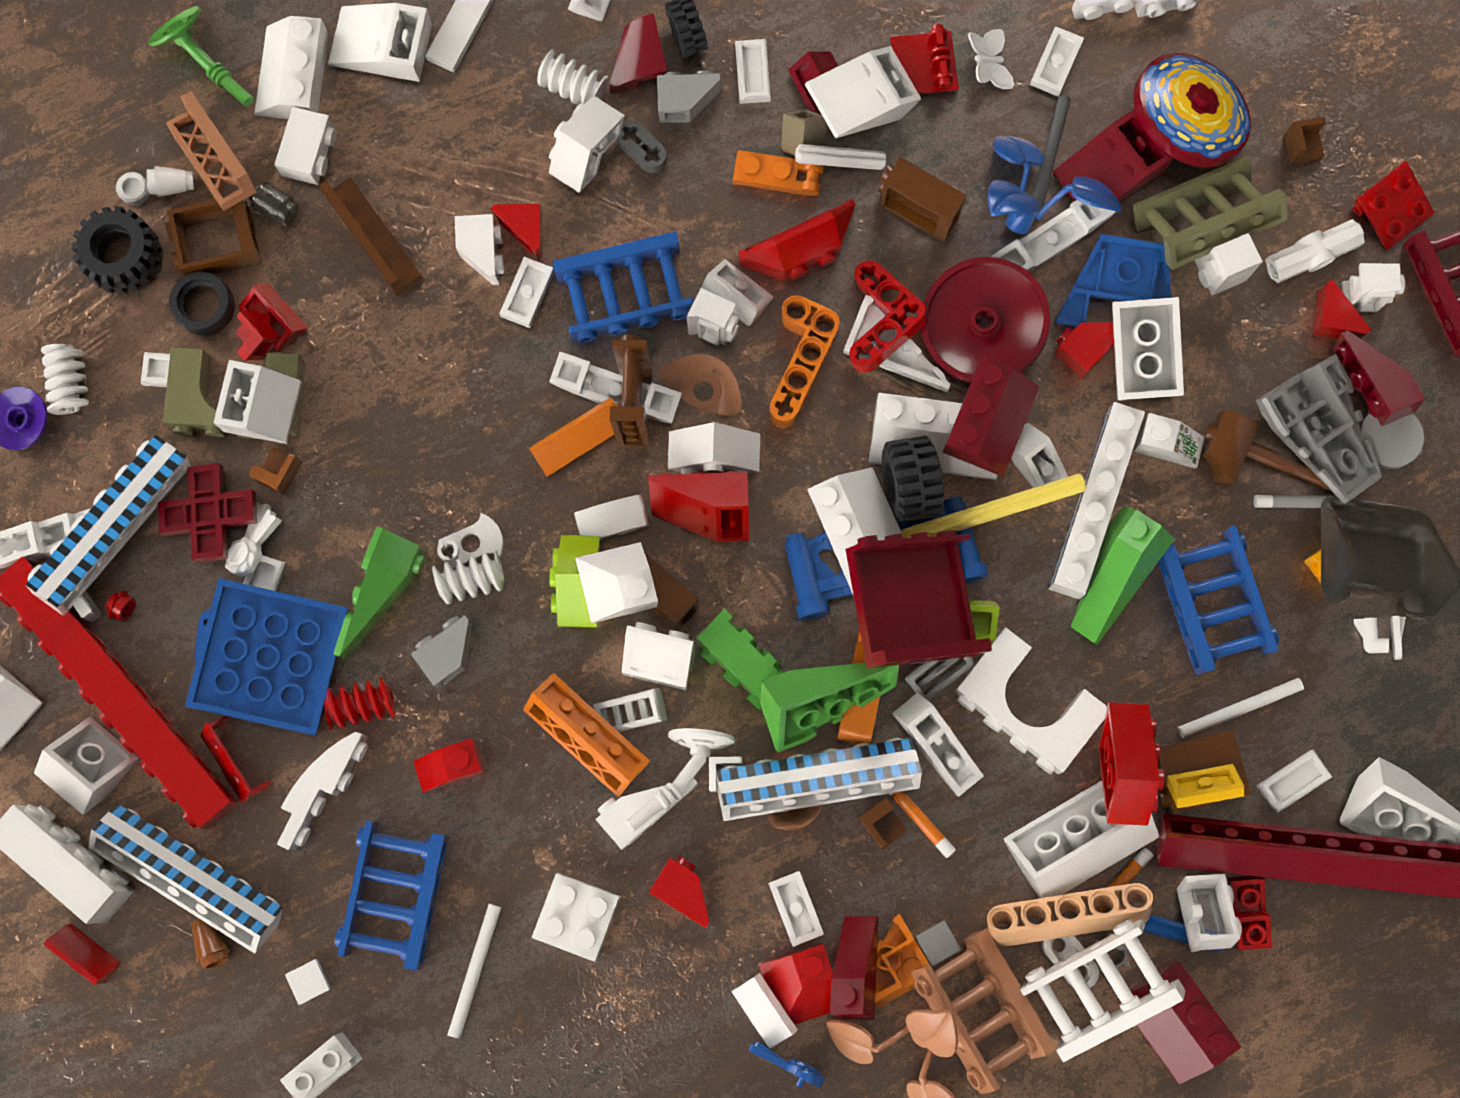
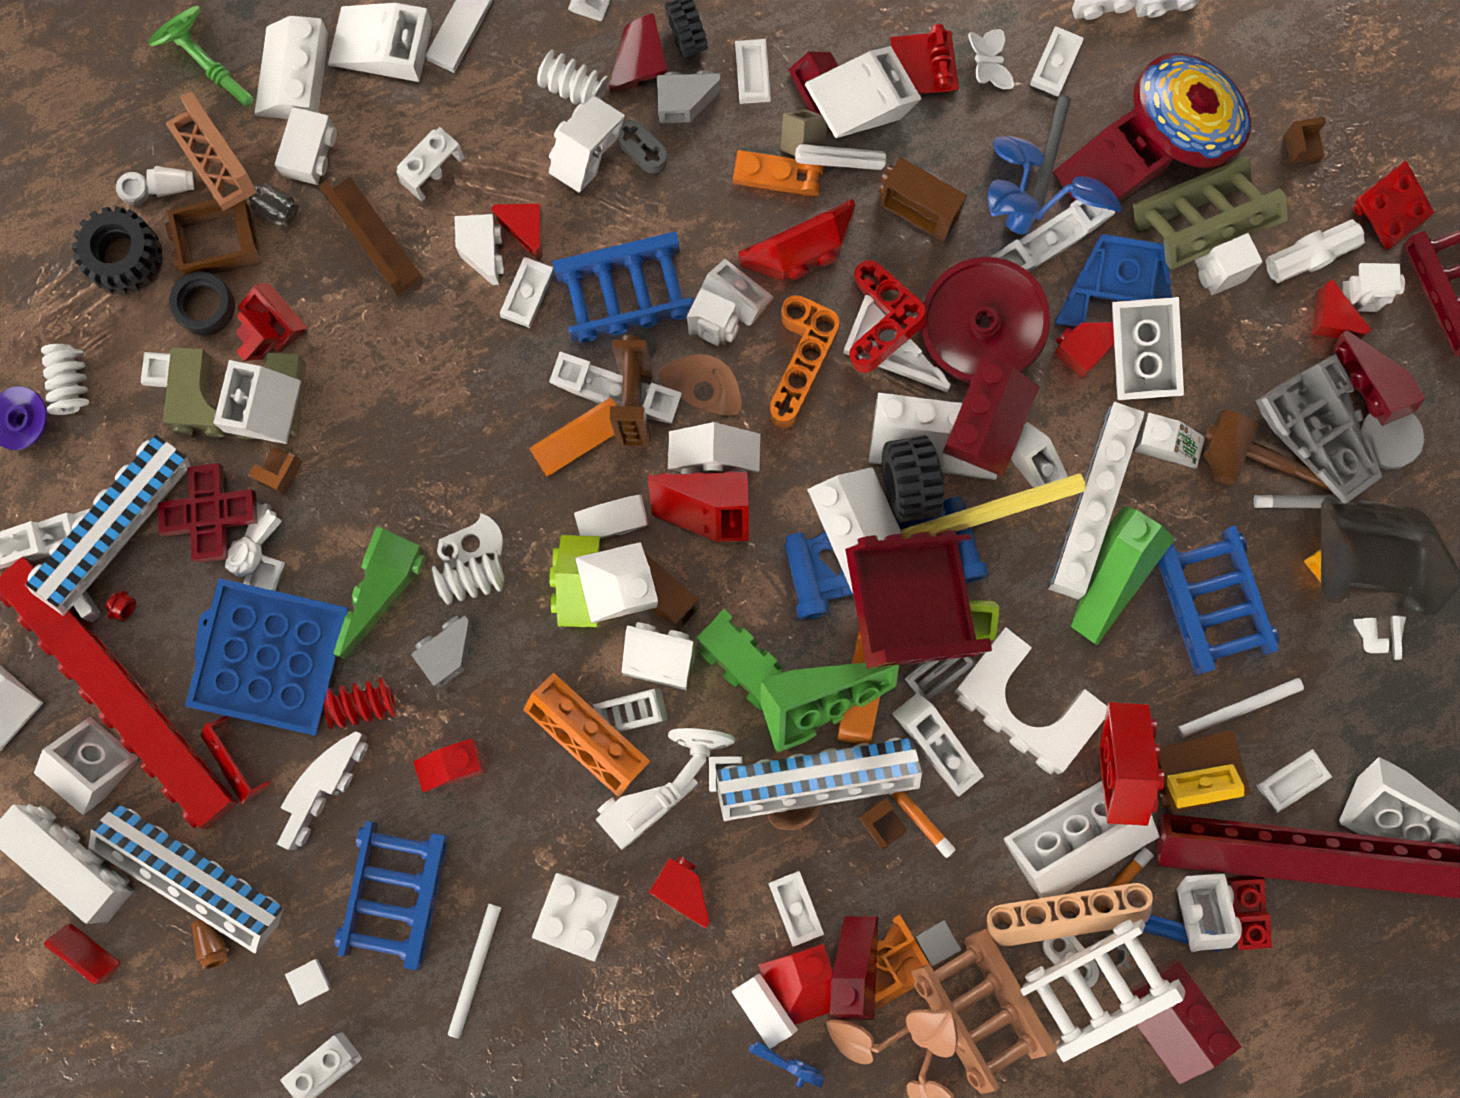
none -> white window [396,127,464,202]

